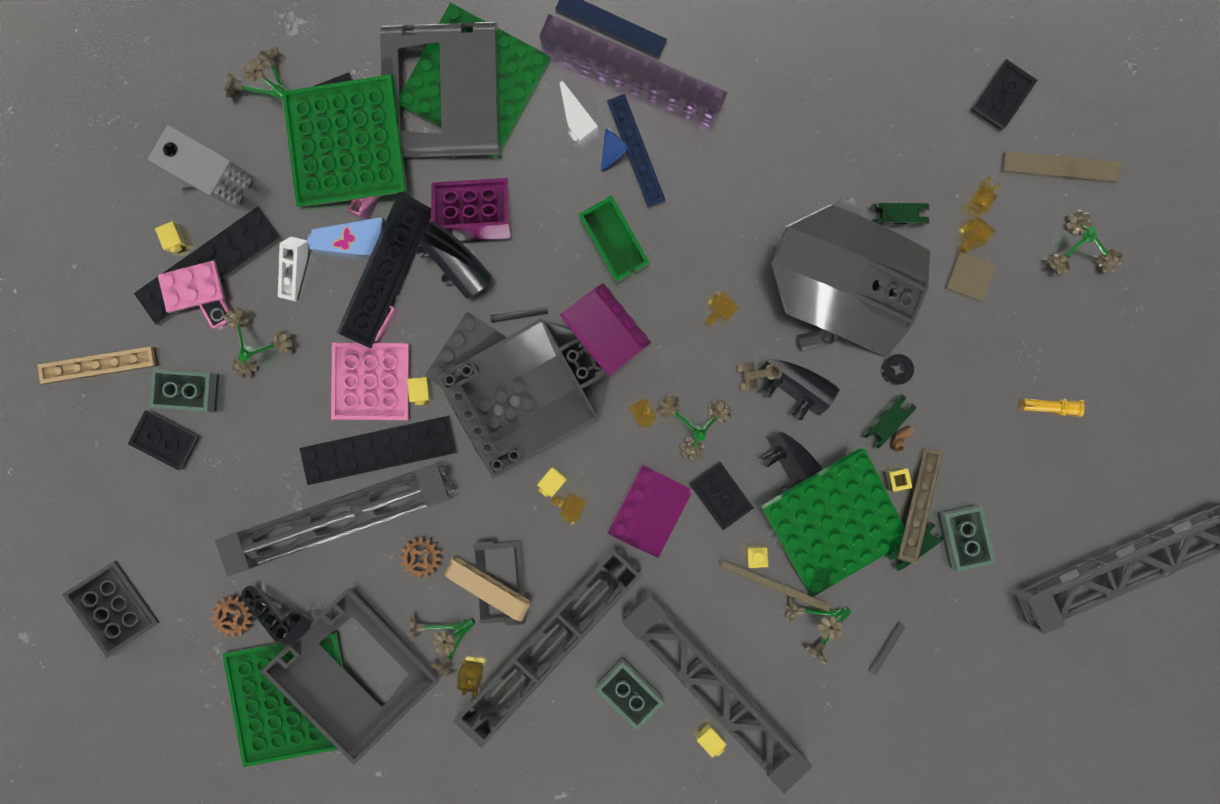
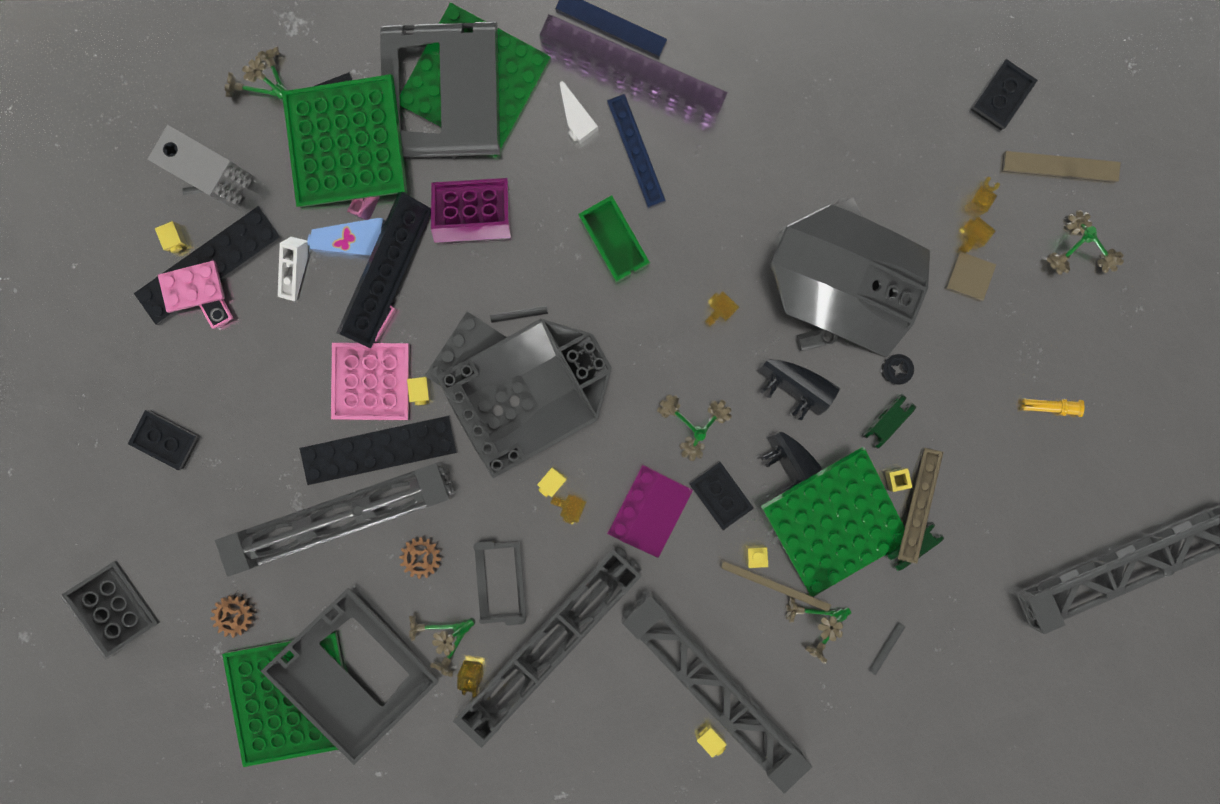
tan plate [37,346,156,384] -> none
sand green brick [149,369,217,412] -> none
dark tan plant [223,307,292,378] -> none
black beam [241,585,311,647] -> none
black piece [416,221,493,299] -> none
tan beam [444,557,531,621] -> none
magenta slope [560,283,651,376] -> none
sand green brick [595,658,664,731] -> none
blue piece [601,129,628,171] -> none
clear yellow brick [629,398,657,429] -> none
dark tan bar [736,362,782,391] -> none
dark green piece [872,203,929,225] -> none
medium nougat arm [892,425,915,452] -> none
sand green brick [939,505,996,572] -> none

